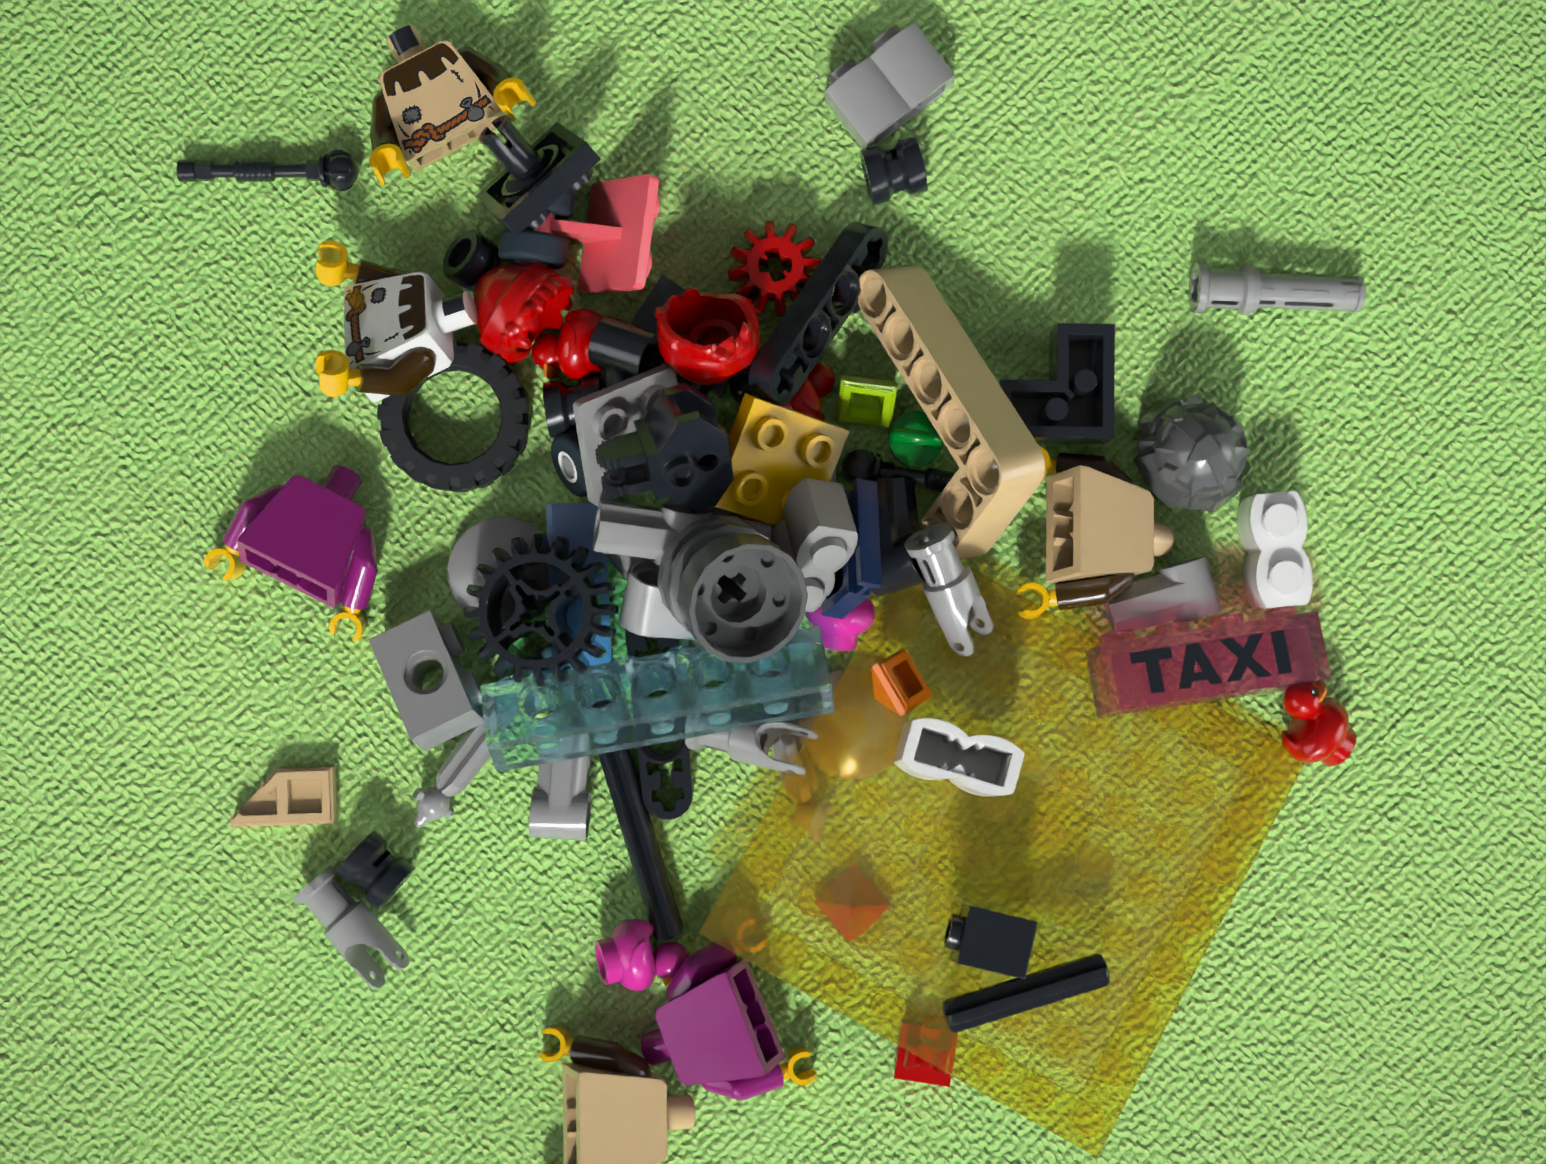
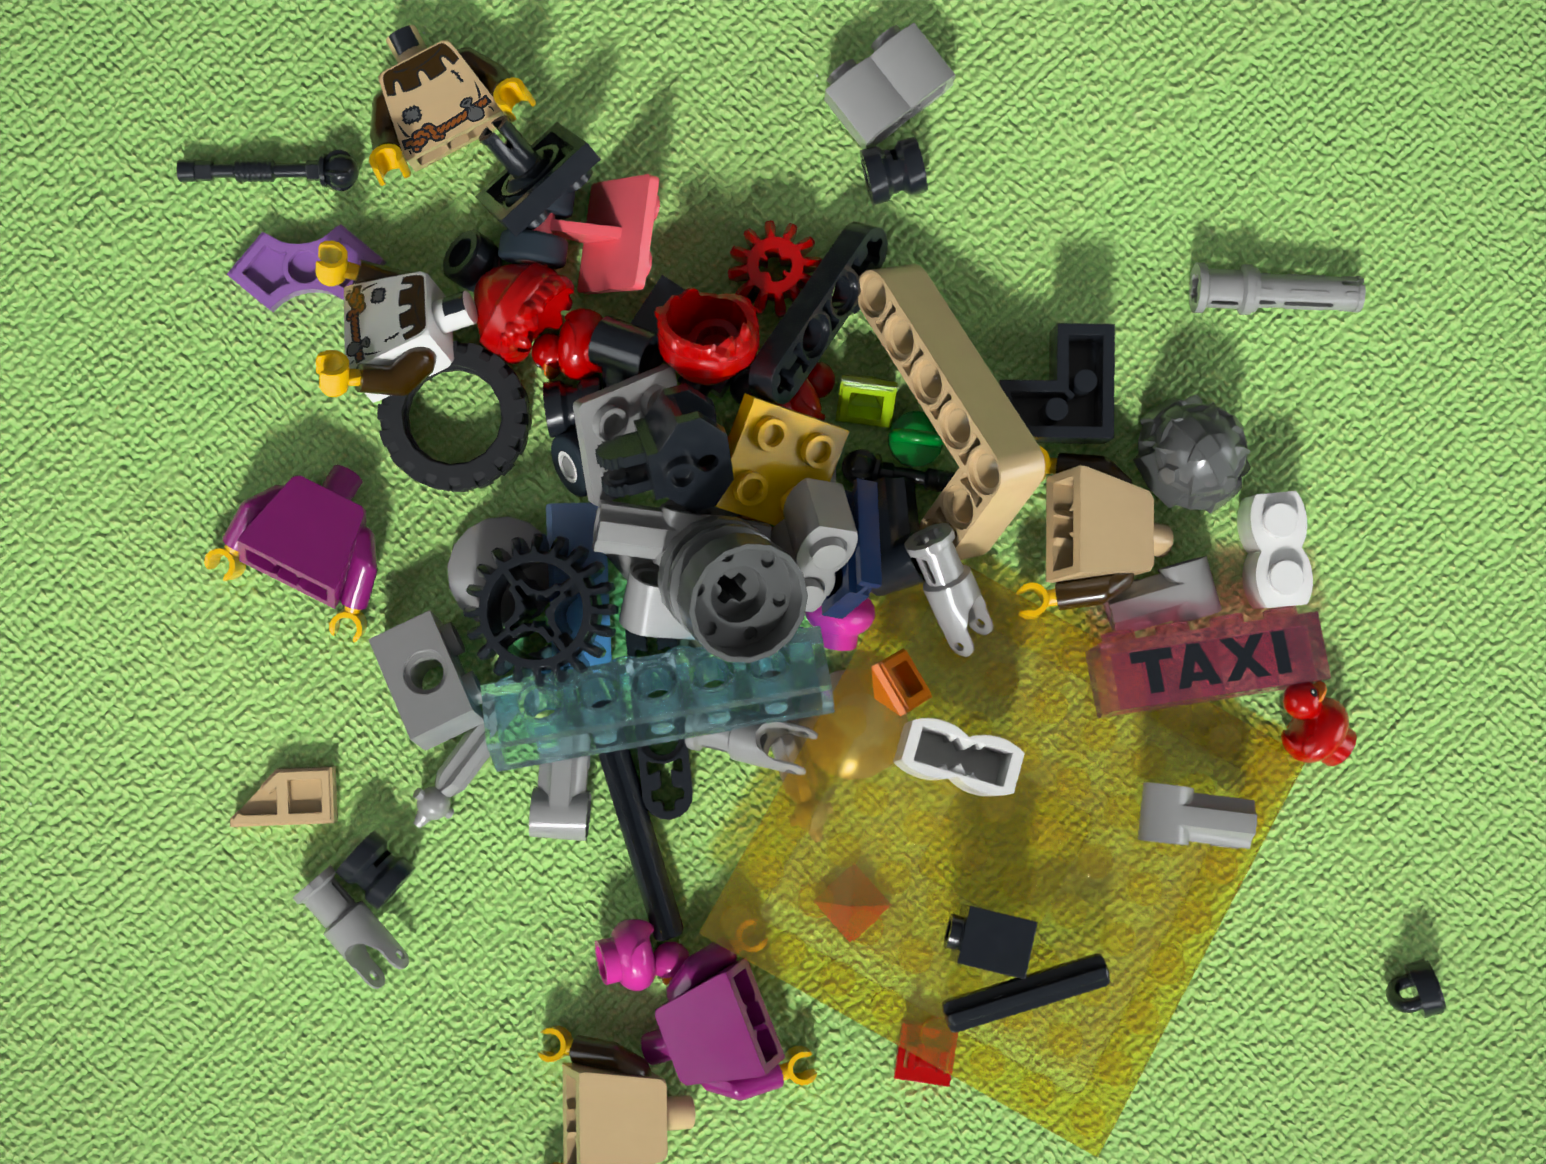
none -> medium lavender tile [227,224,387,312]
none -> light grey piece [1137,782,1257,849]
none -> black tile [1386,959,1446,1018]

